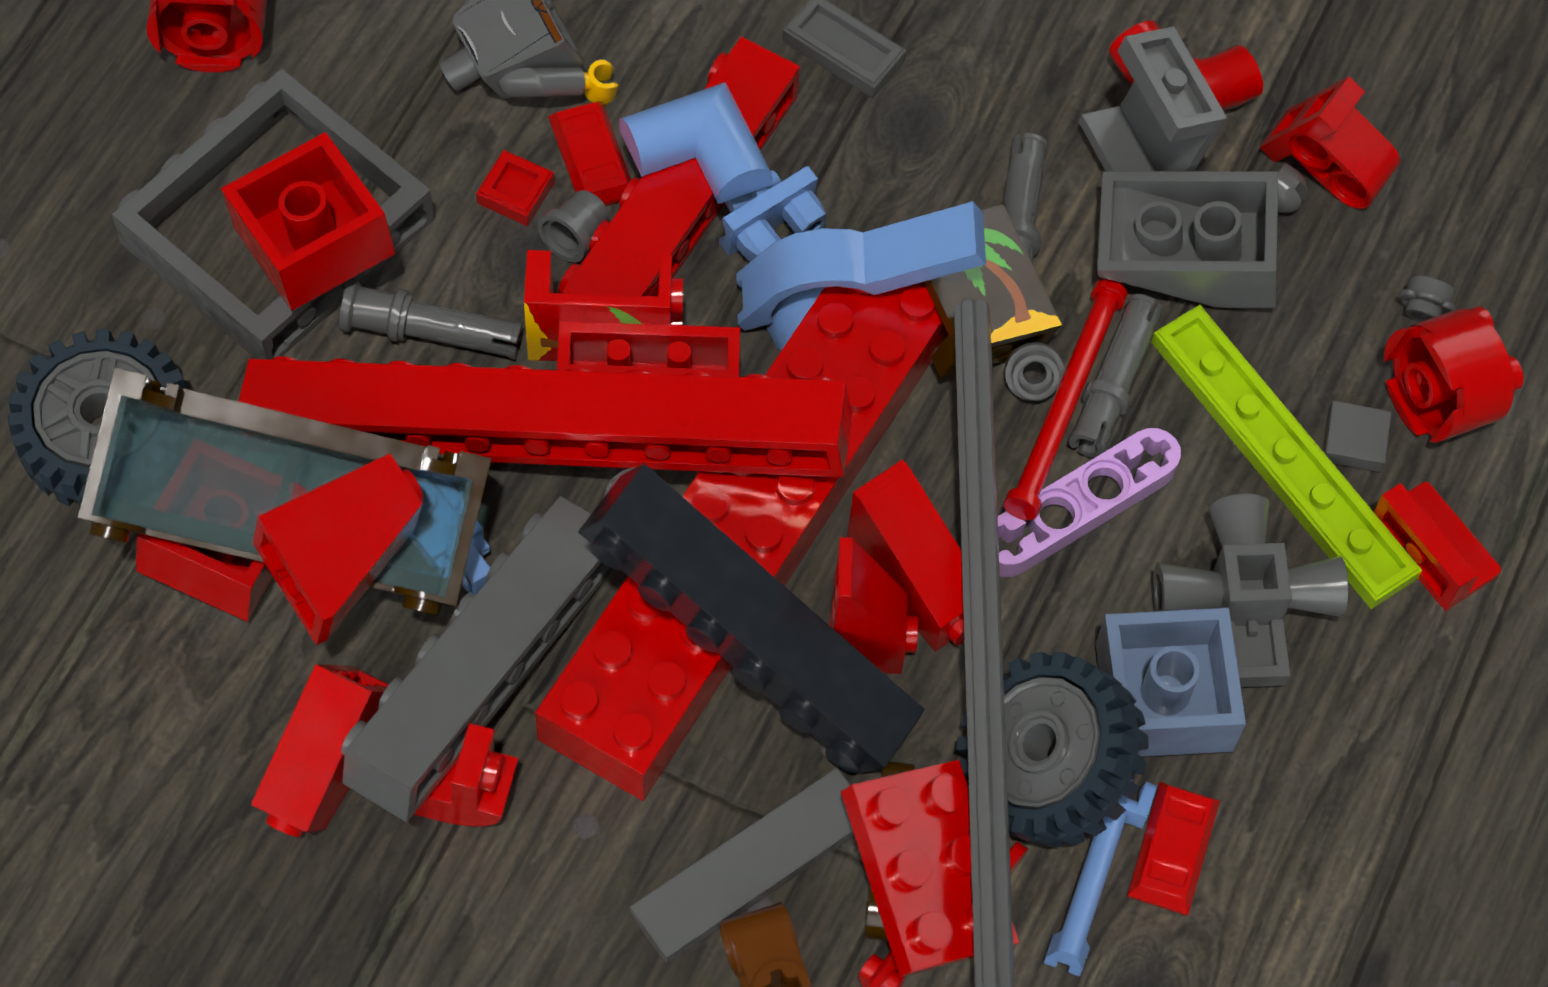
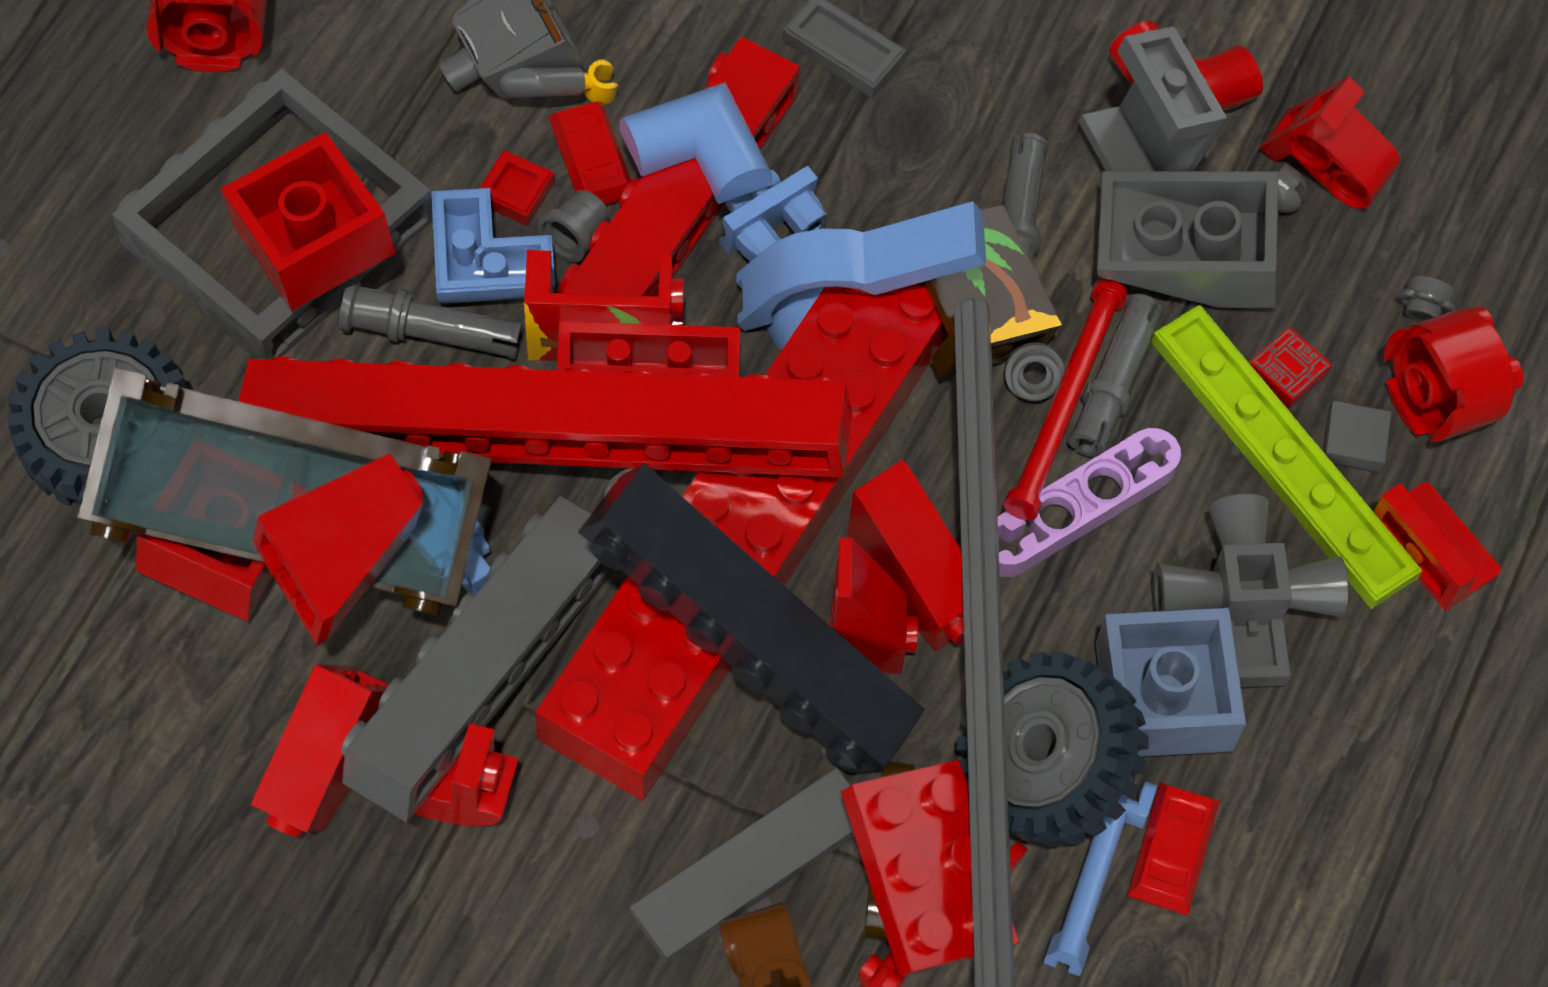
none -> medium blue brick [431,188,555,304]
none -> red tile [1249,327,1332,409]

